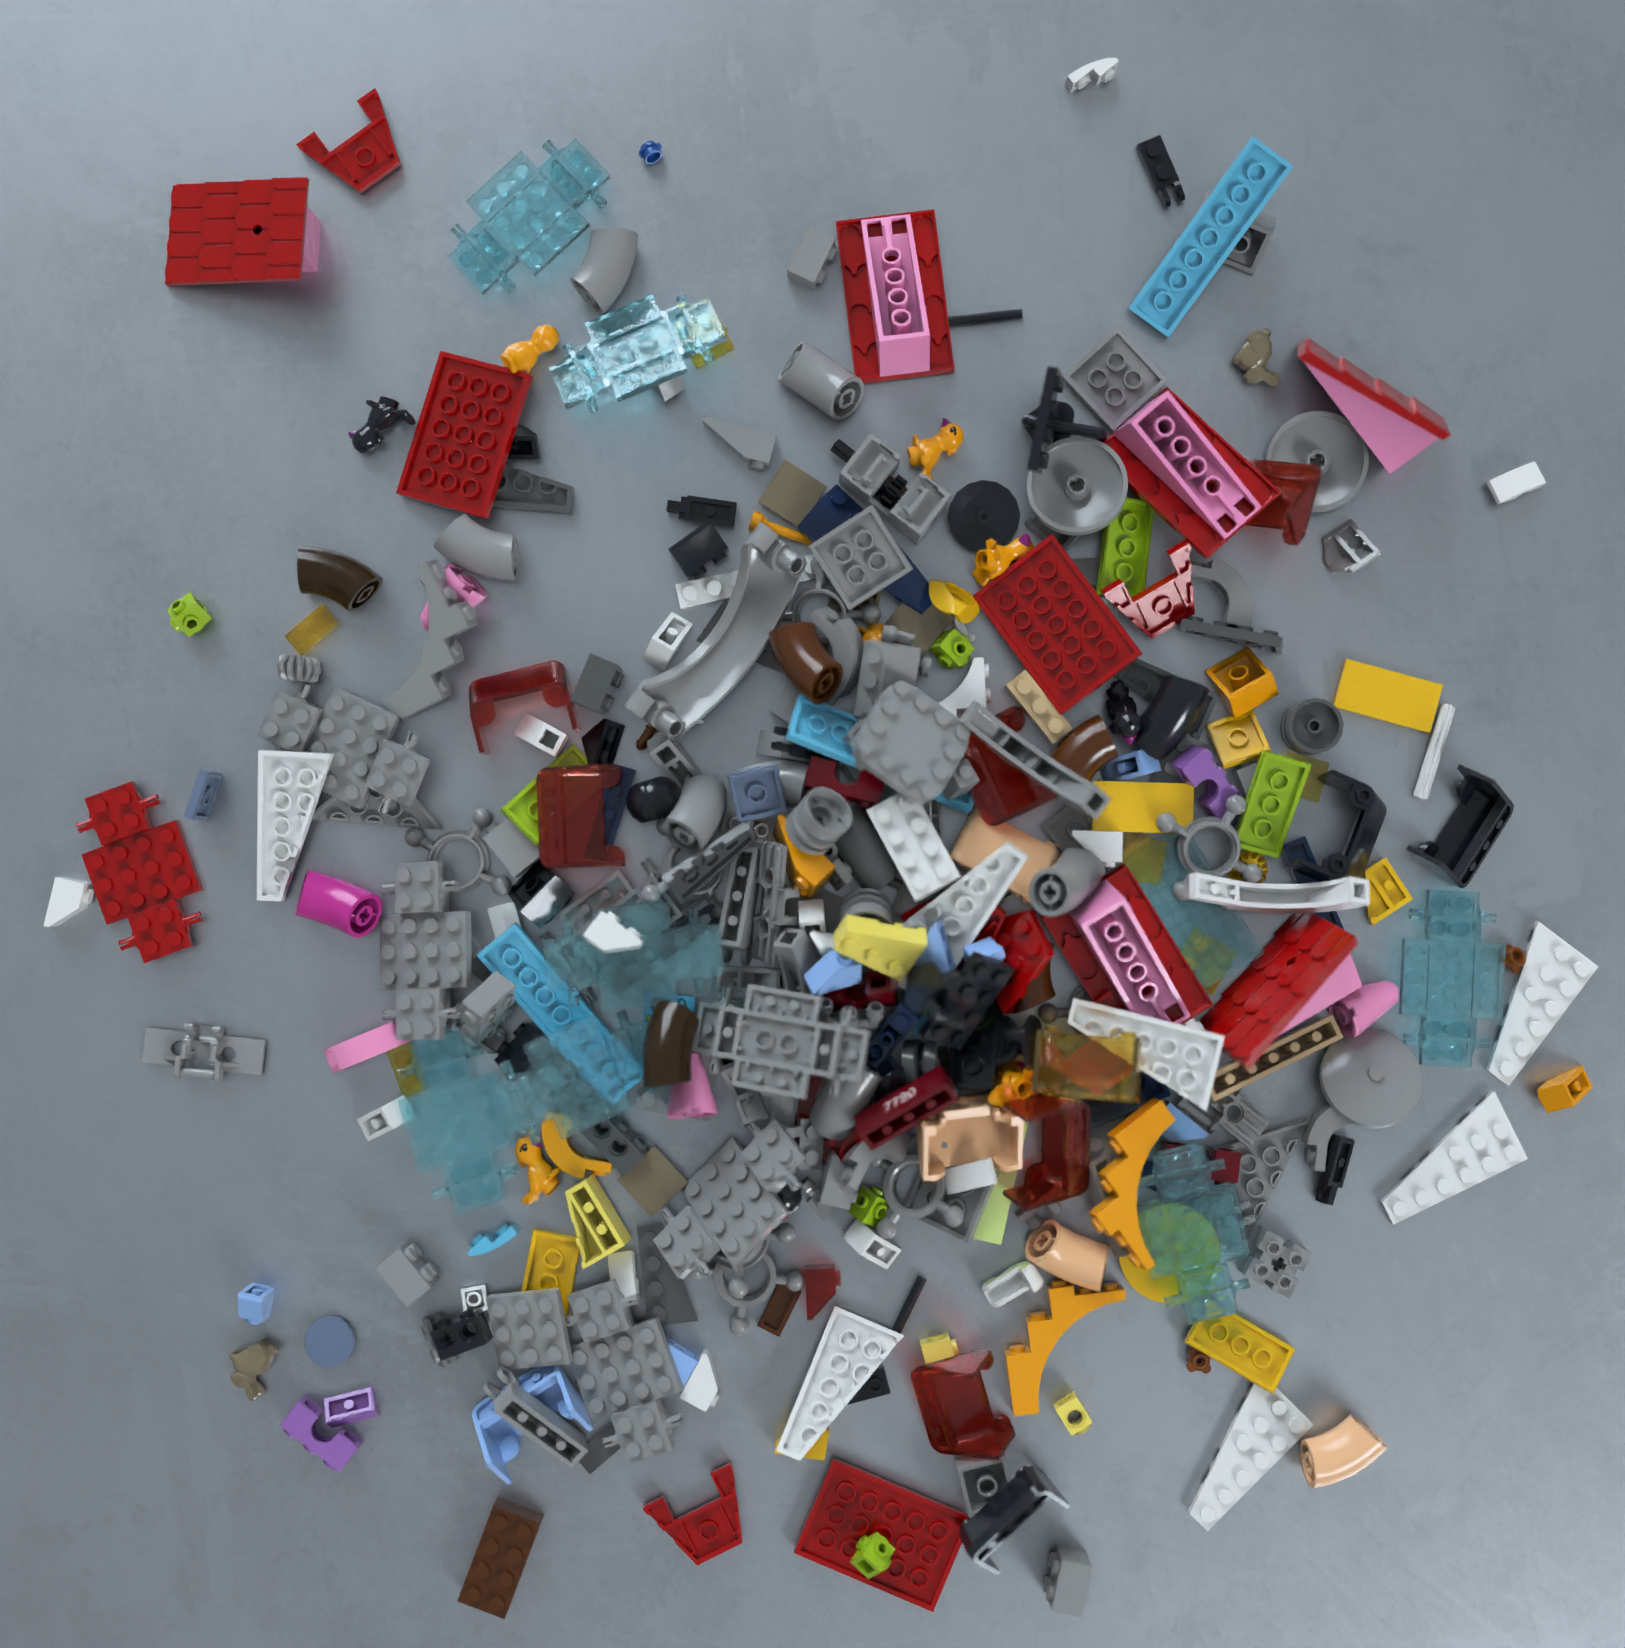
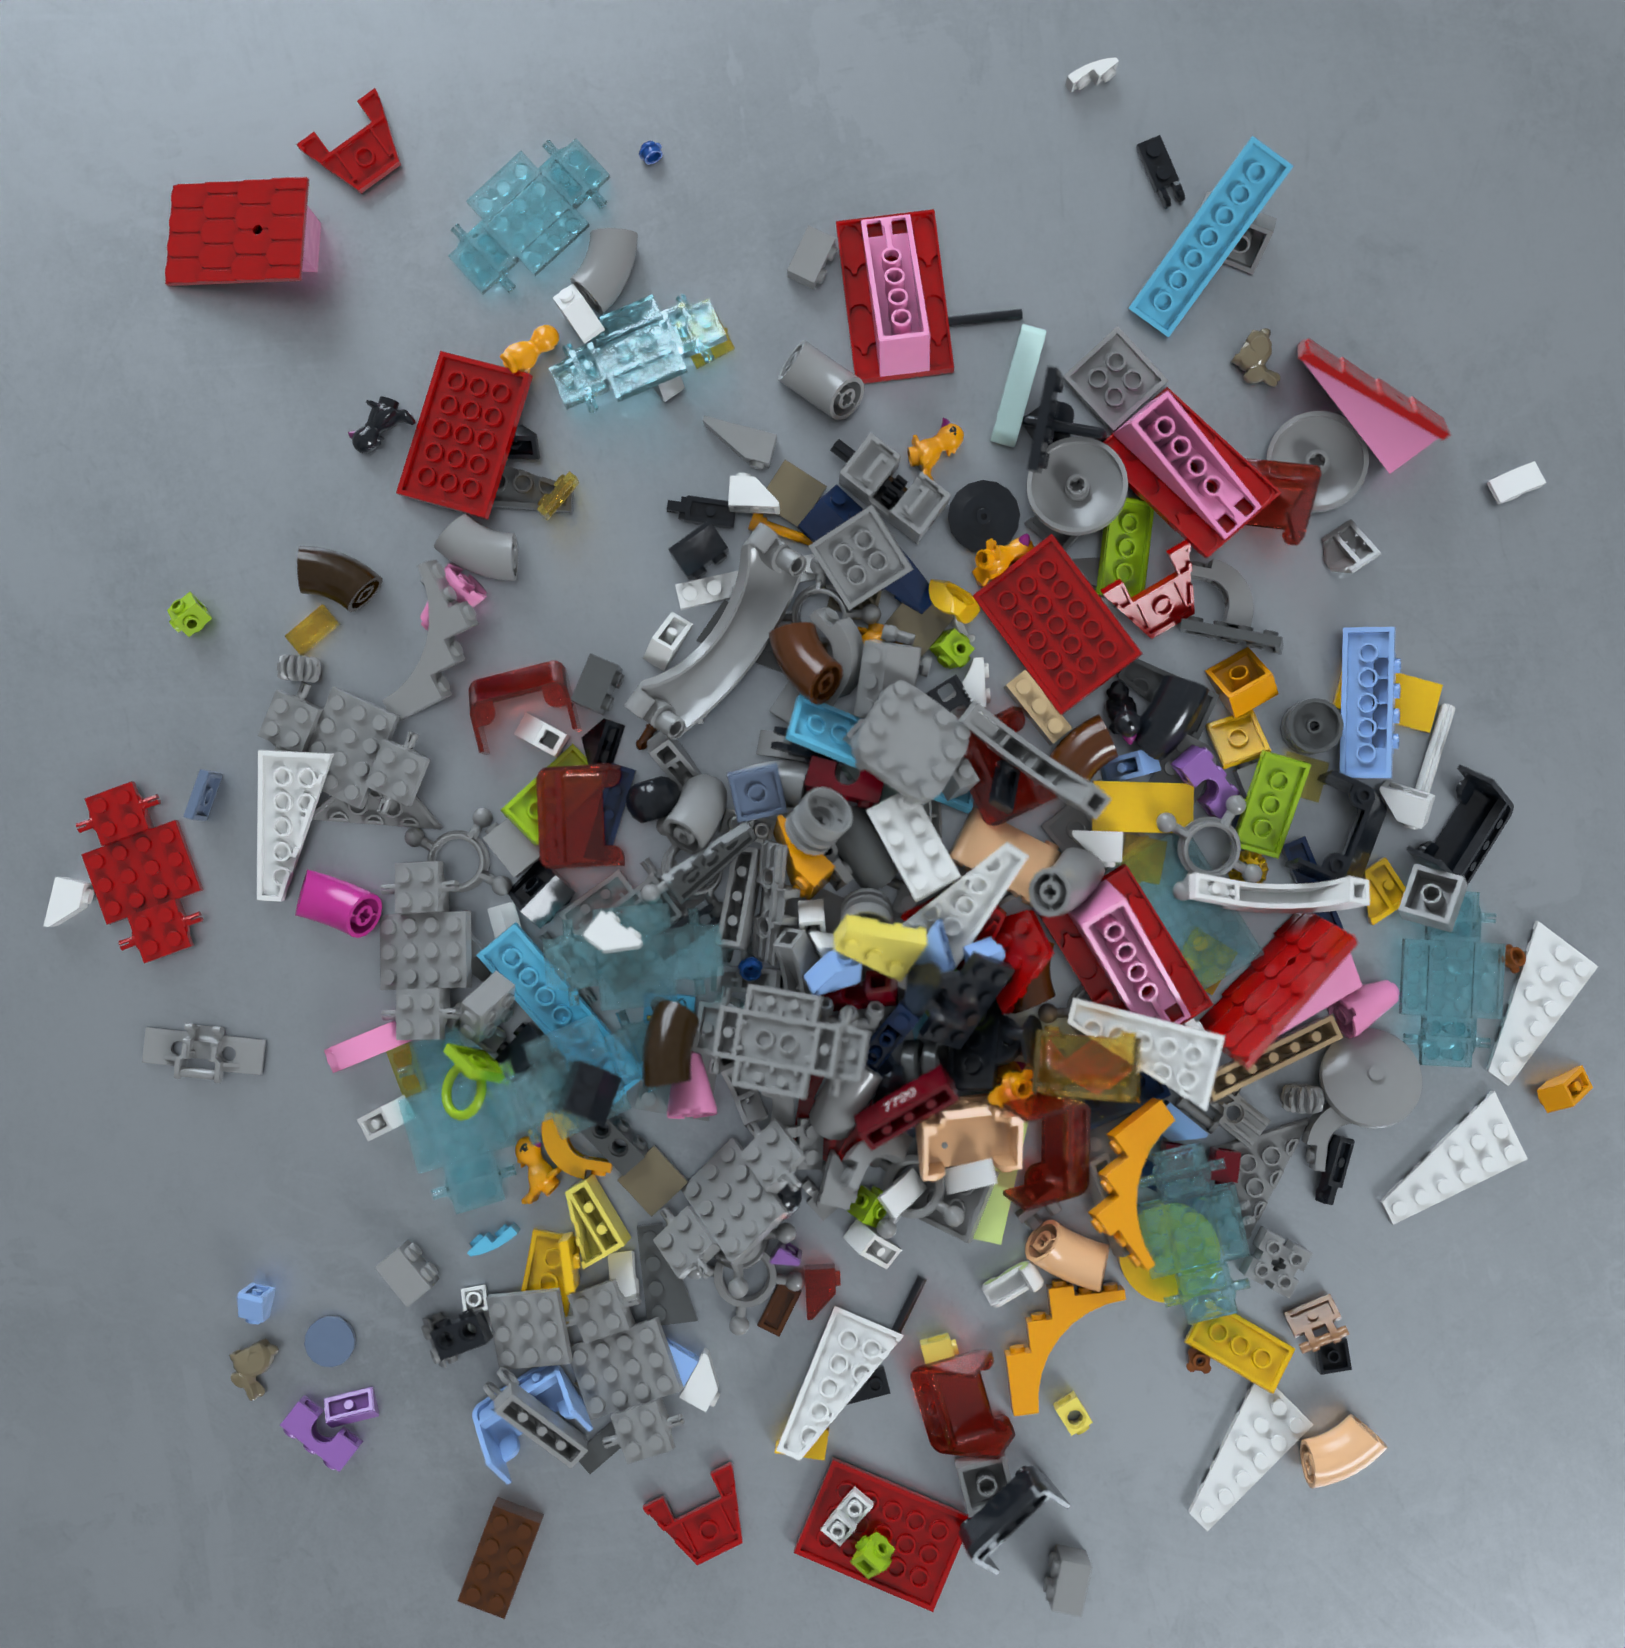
none -> lime tile [441,1043,512,1121]
none -> clear yellow plate [537,471,579,521]
none -> white slope [553,284,605,344]
none -> black slope [557,1061,622,1127]
none -> yellow plate [558,1232,581,1293]
none -> white slope [728,473,780,514]
none -> blue plate [738,957,763,981]
none -> medium lavender slope [769,1241,802,1266]
none -> white slope [821,1486,874,1546]
none -> white slope [877,1167,927,1218]
none -> black piece [926,675,972,712]
none -> black tile [988,759,1020,815]
none -> light aqua beam [990,324,1047,447]
none -> light grey gear [1281,1084,1325,1114]
none -> medium nougat plate [1284,1294,1349,1354]
none -> black piece [1314,1337,1352,1375]
none -> light blue plate [1340,627,1401,779]
none -> white slope [1379,780,1436,830]
none -> light grey brick [1398,864,1468,933]

